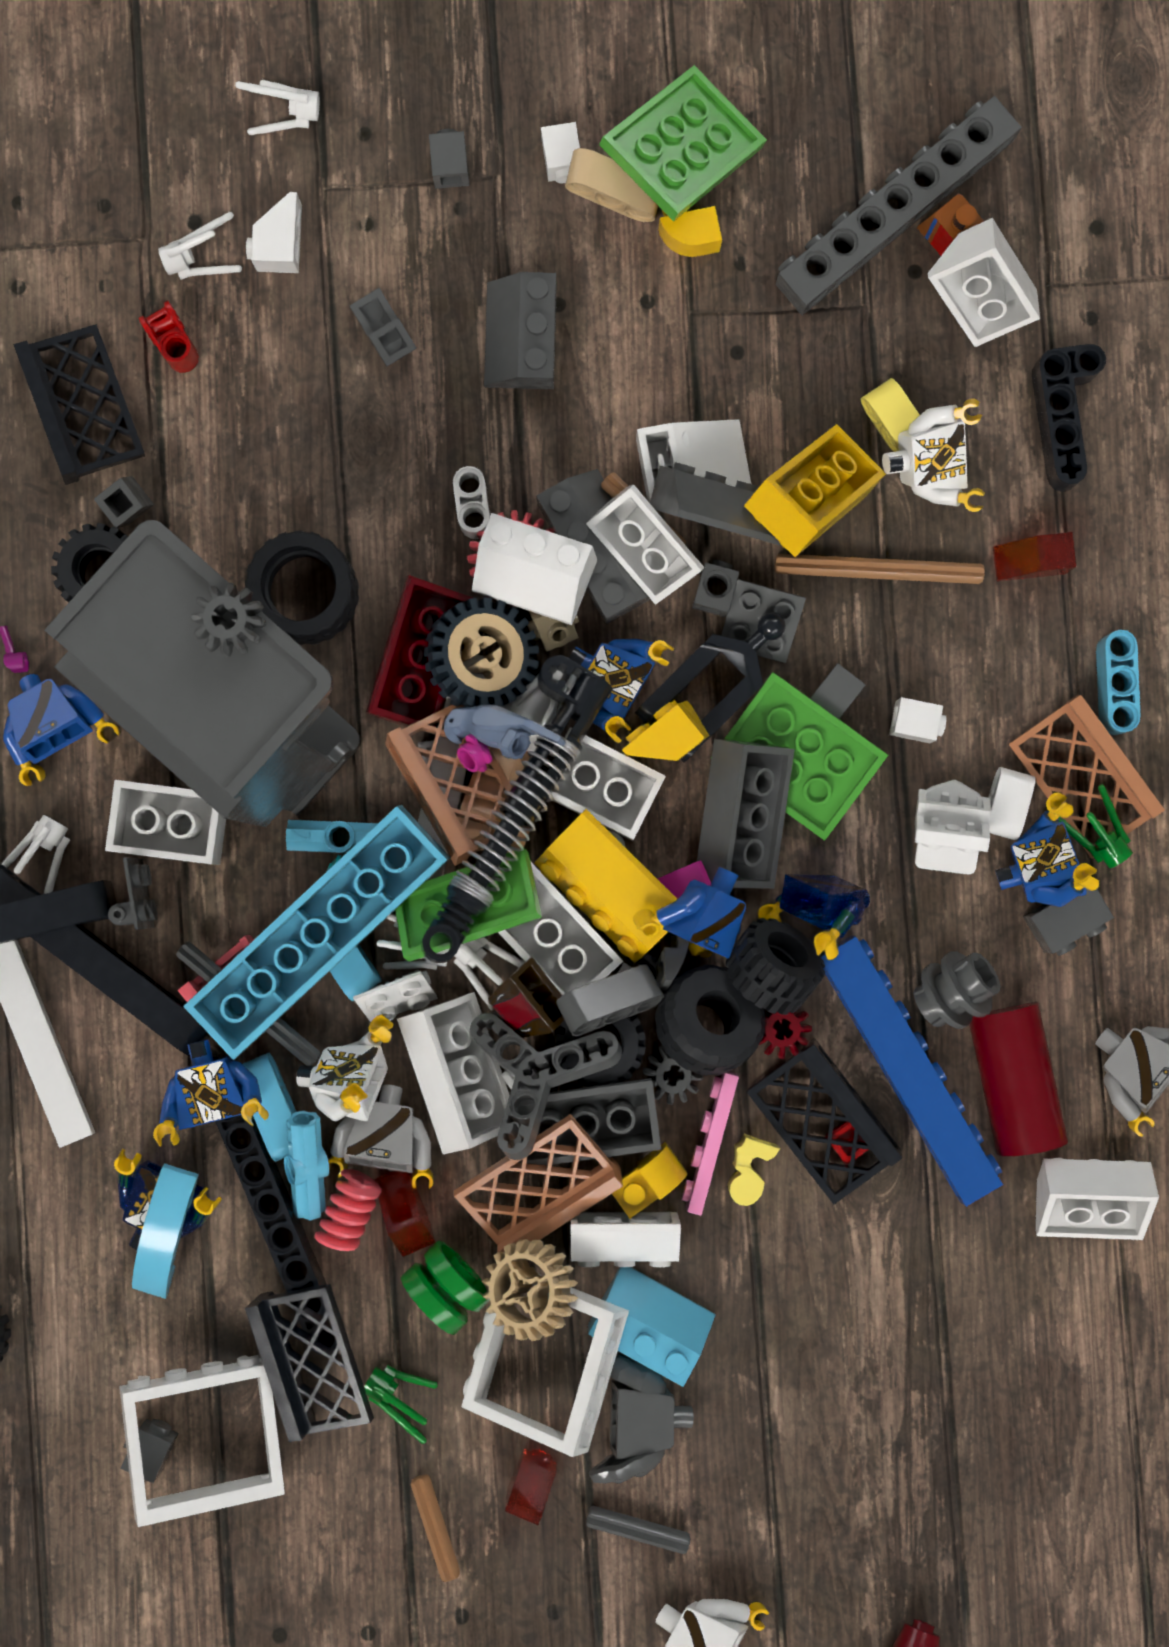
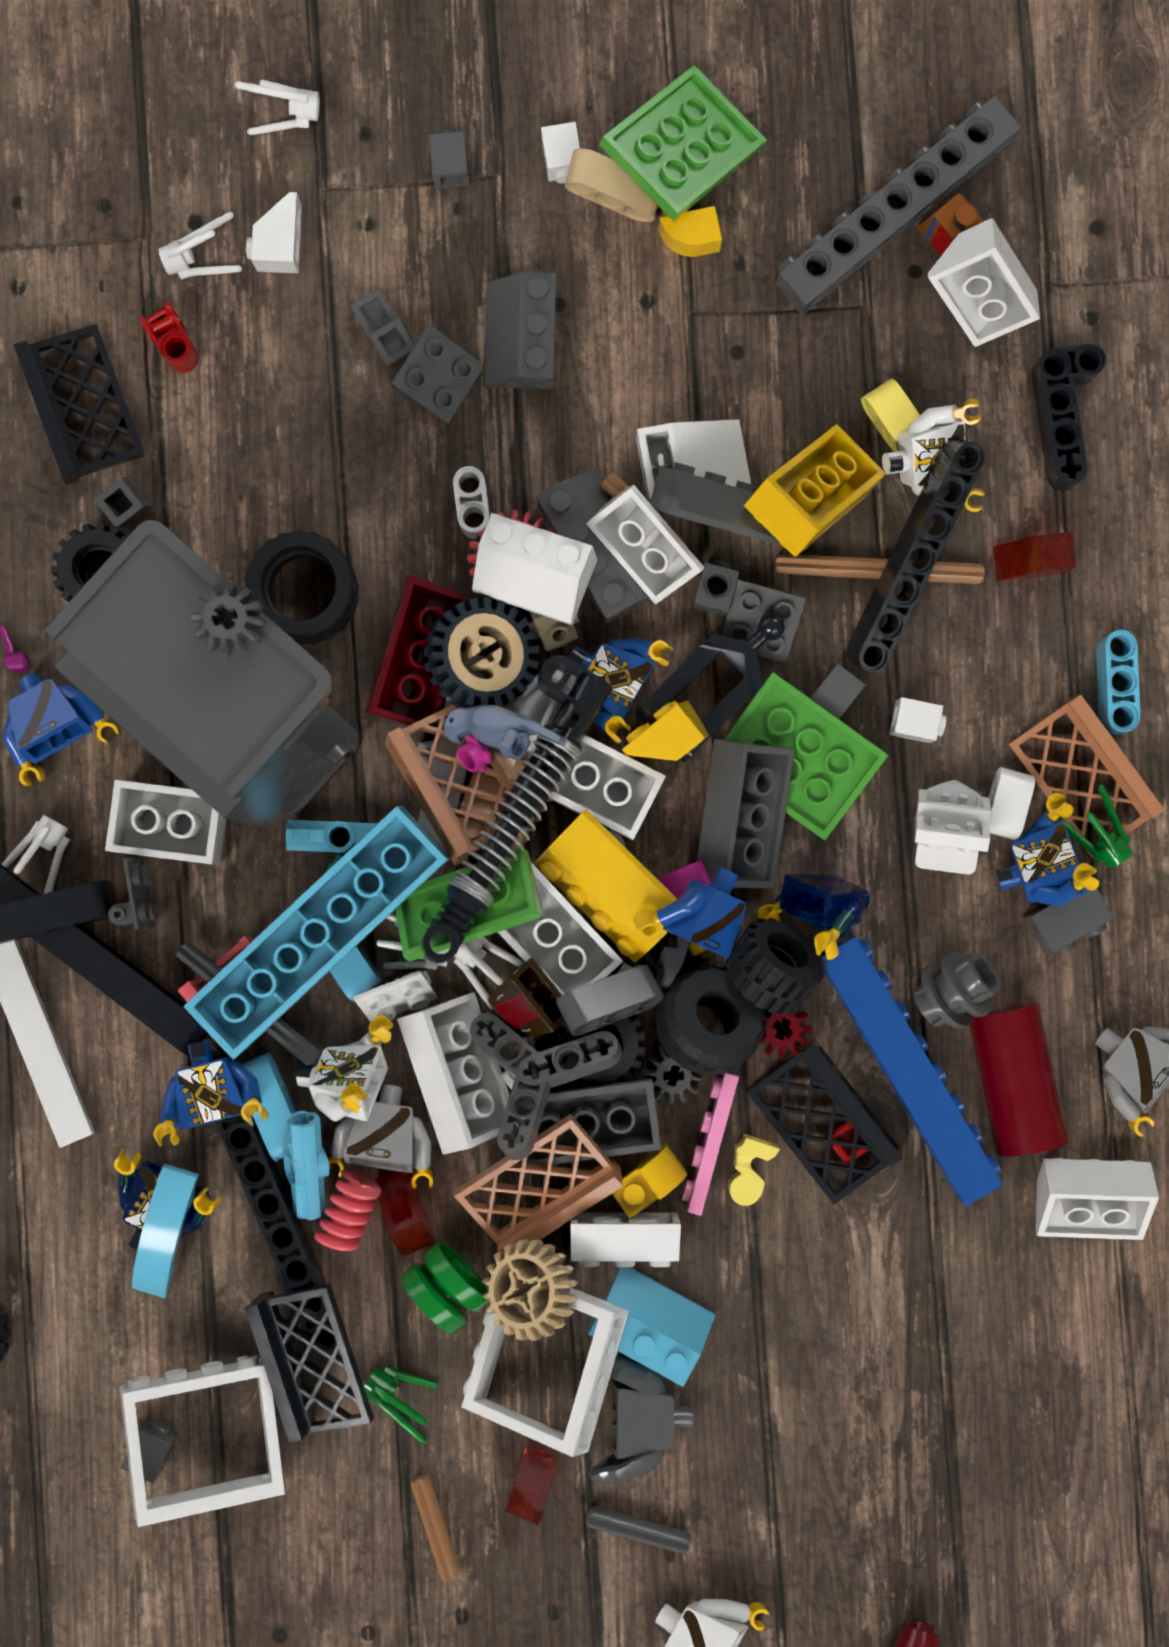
none -> dark grey hinge [391,324,485,424]
none -> black beam [847,439,985,673]

